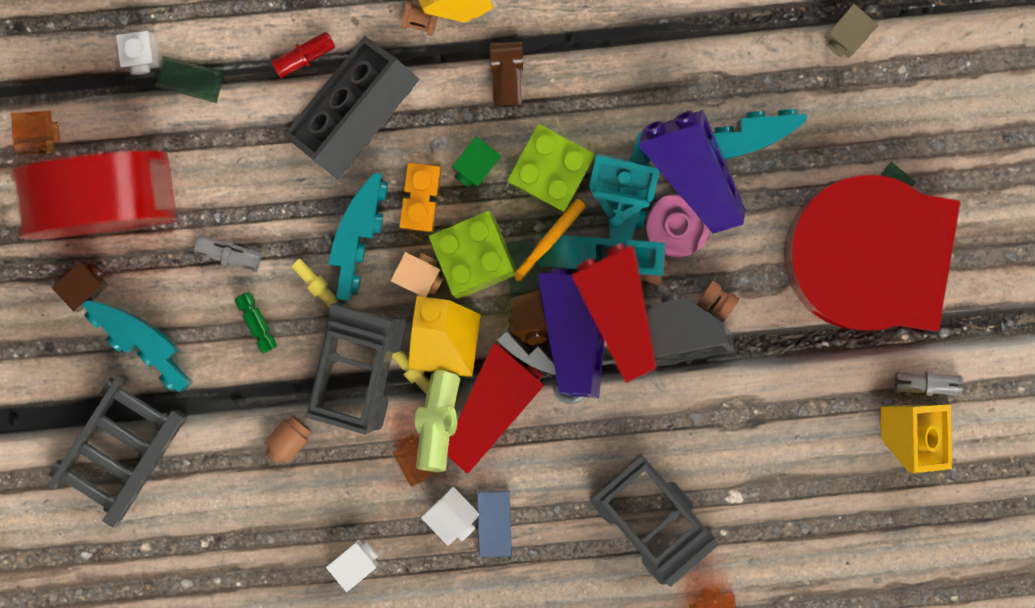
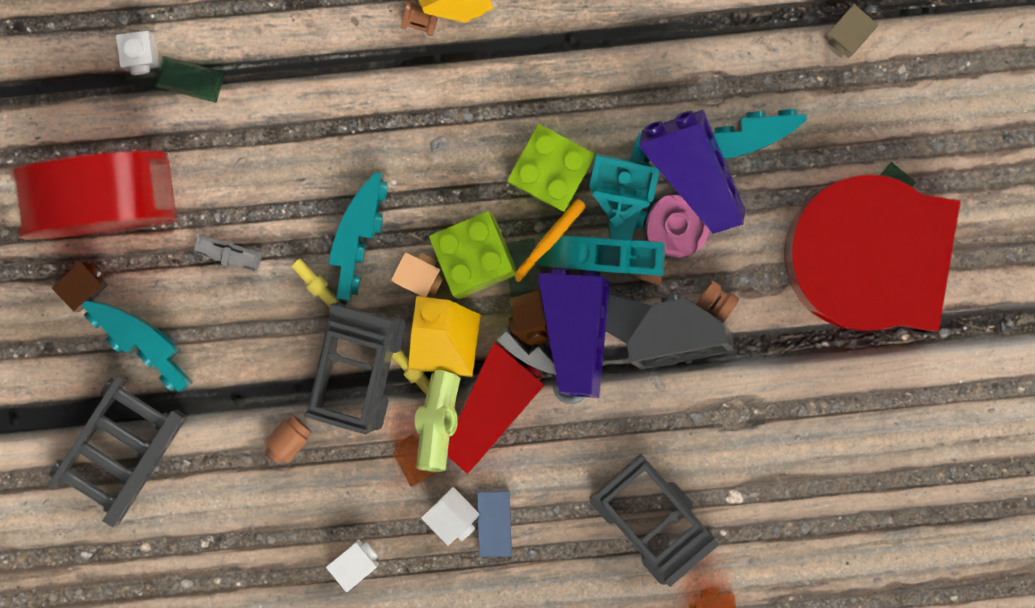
clear orange brick [11,110,60,155] -> none
green axle [235,292,277,353] -> none
red axle [271,32,335,79] -> none
dark grey slope [284,36,420,180] -> none
light orange piece [399,163,442,233] -> none
green brick [452,136,502,189] -> none
reddish brown piece [490,42,523,107] -> none
red slope [571,243,657,383] -> none
yellow slope [879,404,952,473] -> none
light grey pin [894,371,963,397] -> none

